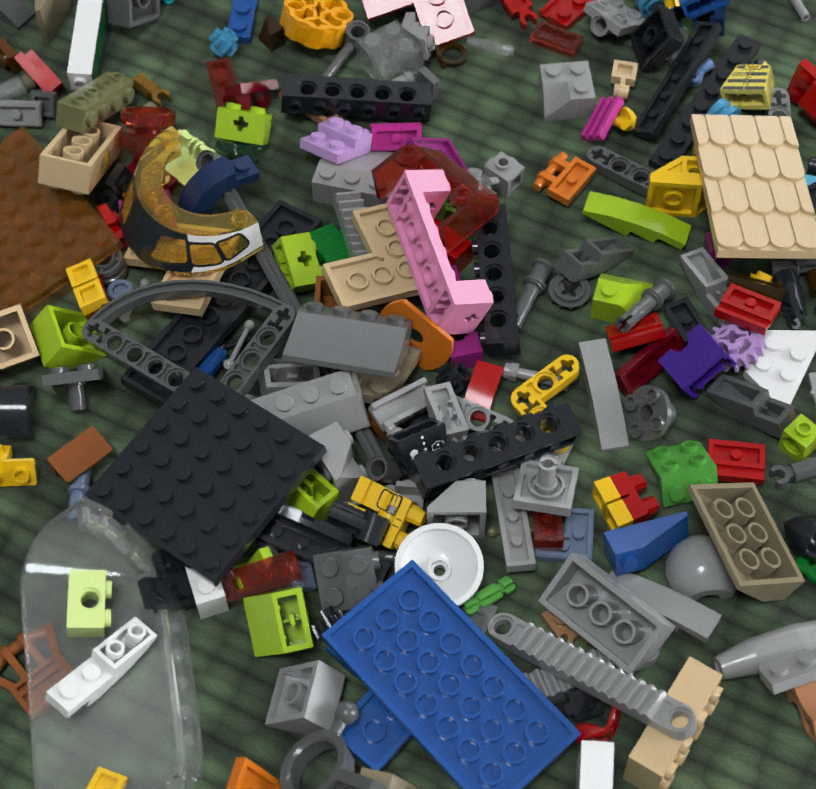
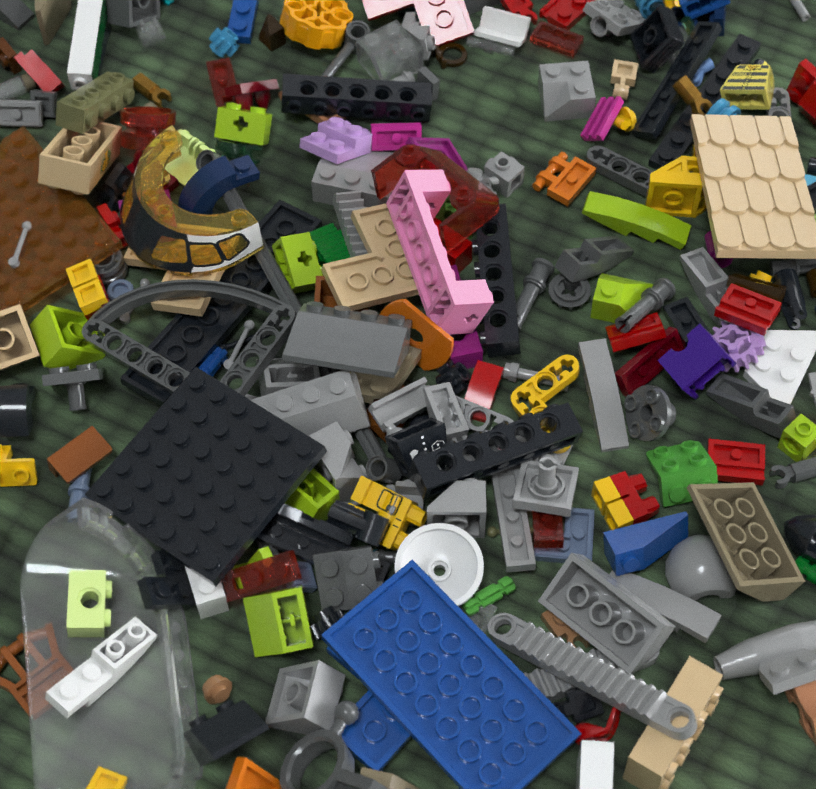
none -> light grey hinge [8,221,32,268]
none -> clear tile [135,17,166,49]
none -> black slope [183,699,269,767]
none -> medium nougat plate [202,675,232,704]
none -> white panel [474,6,531,47]
none -> pearl gold bar [672,75,712,116]

